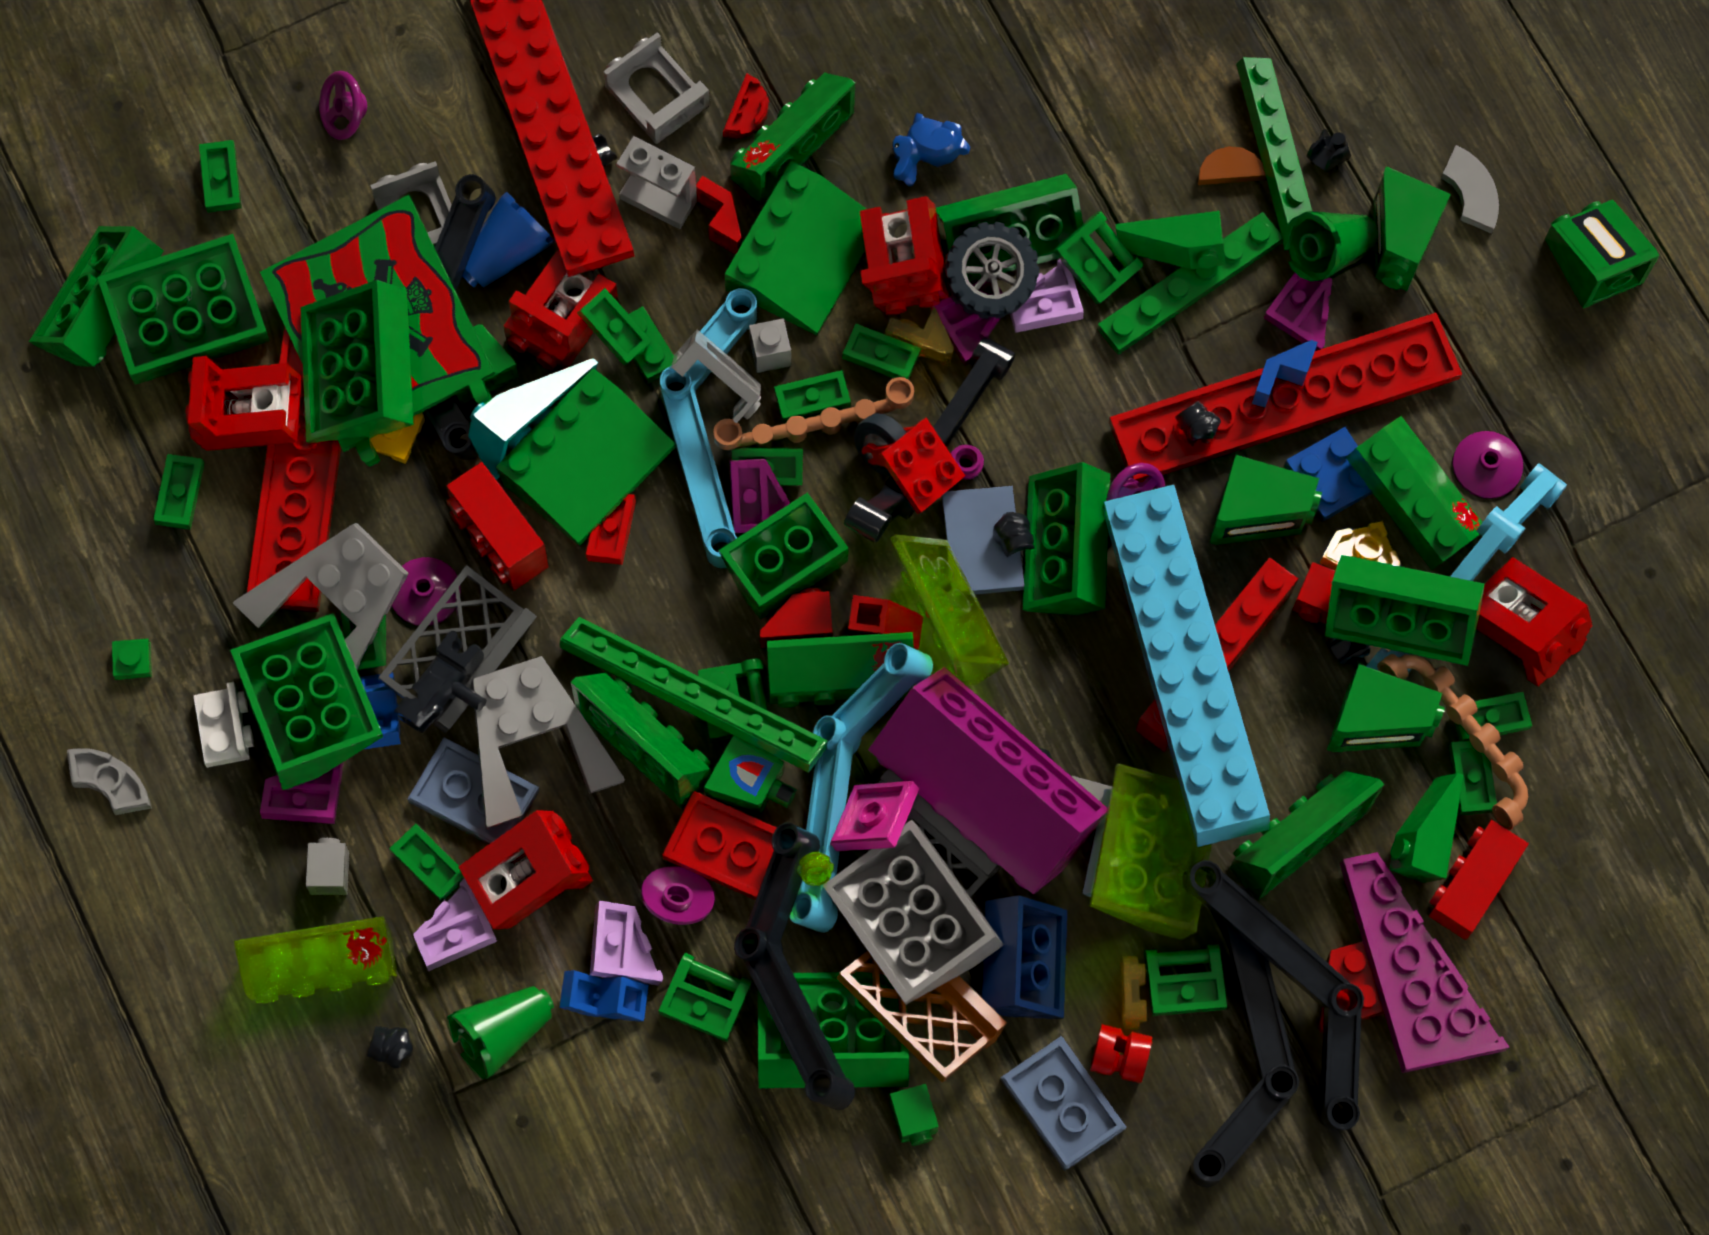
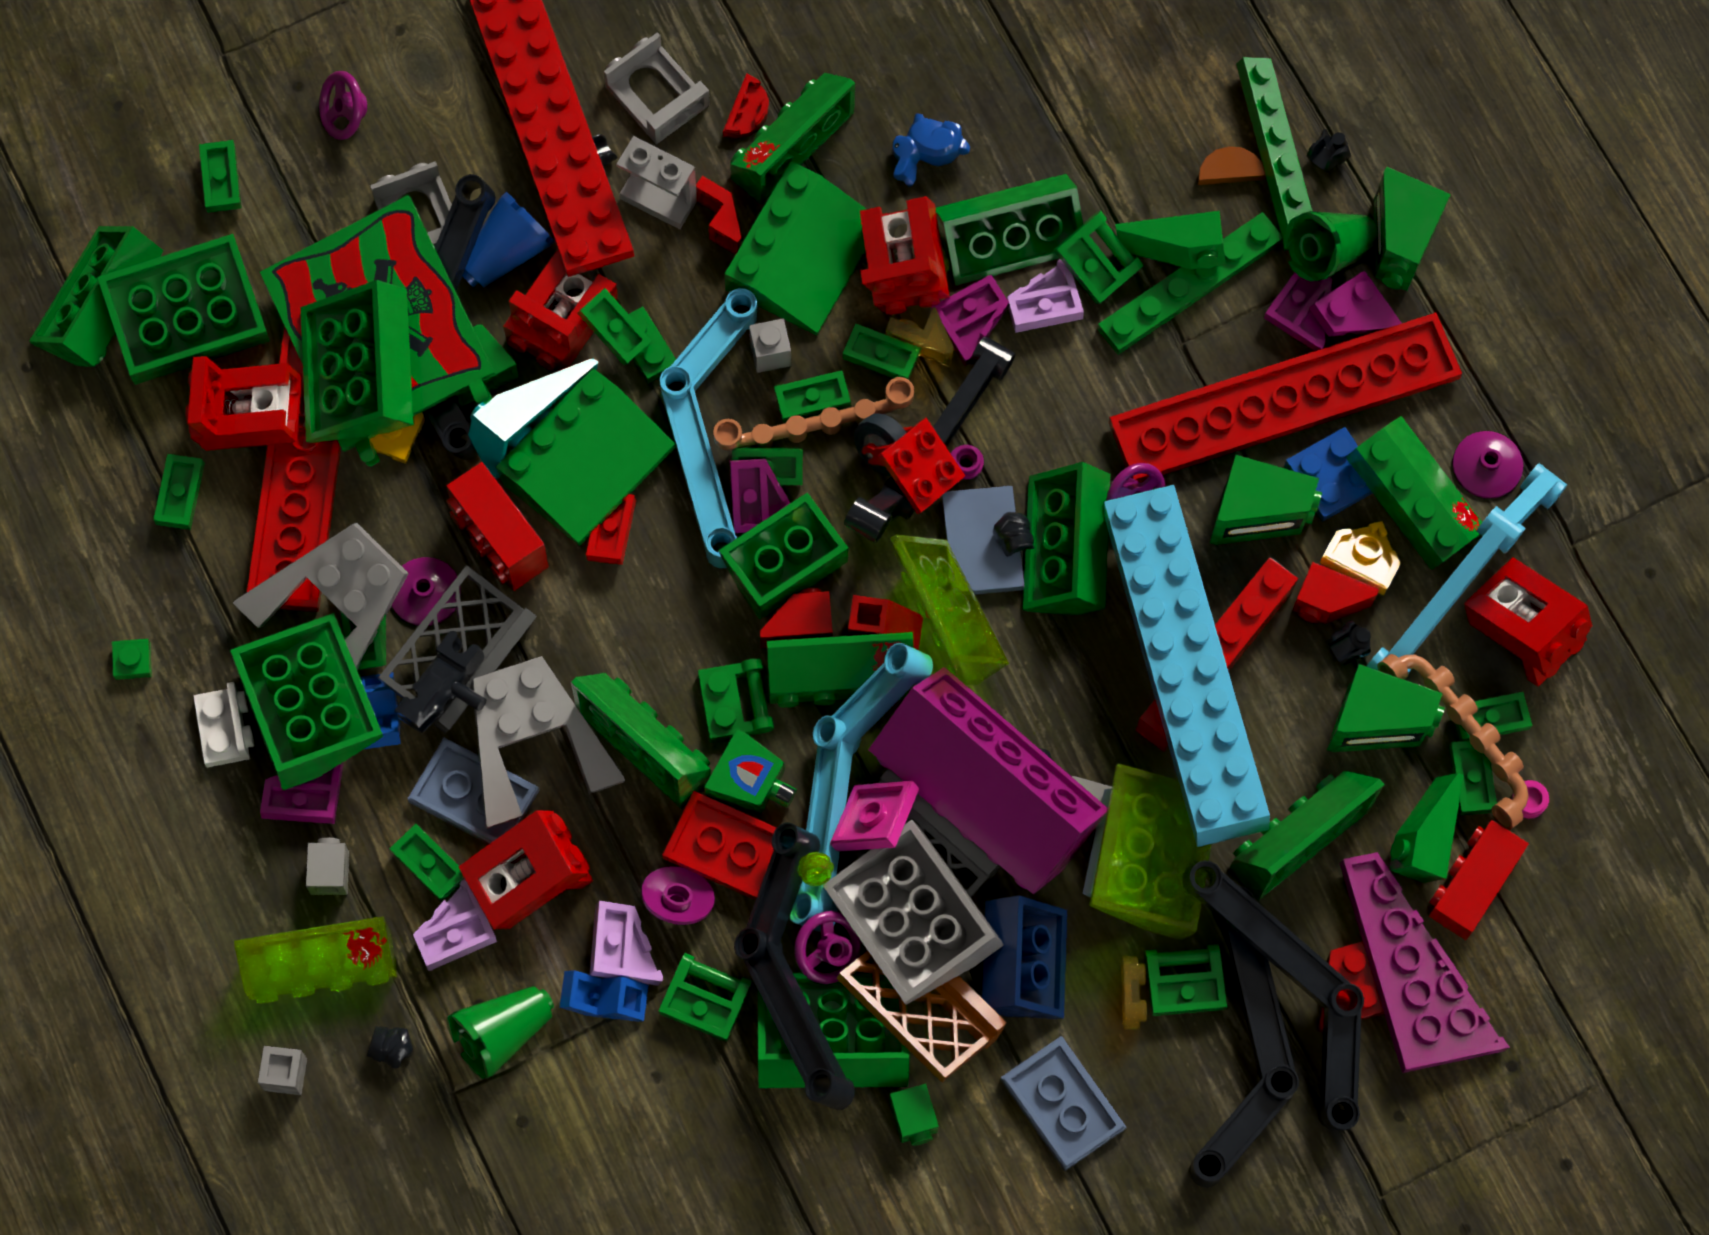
light grey tile [67,749,152,815] -> none
green tile [559,617,828,773] -> none
light grey panel [671,329,761,423] -> none
black wheel [943,222,1039,319] -> none
red wheel [1090,1024,1152,1084] -> none
black arm [1175,401,1221,446] -> none
blue slope [1252,340,1318,408] -> none
green slope [1325,554,1485,666] -> none
light grey tile [1441,145,1499,234] -> none
green slope [1545,199,1660,309] -> none
none -> light grey panel [258,1046,307,1095]
none -> magenta piece [795,911,862,984]
none -> magenta wing [1309,270,1402,337]
none -> dark pink tile [1511,780,1549,819]

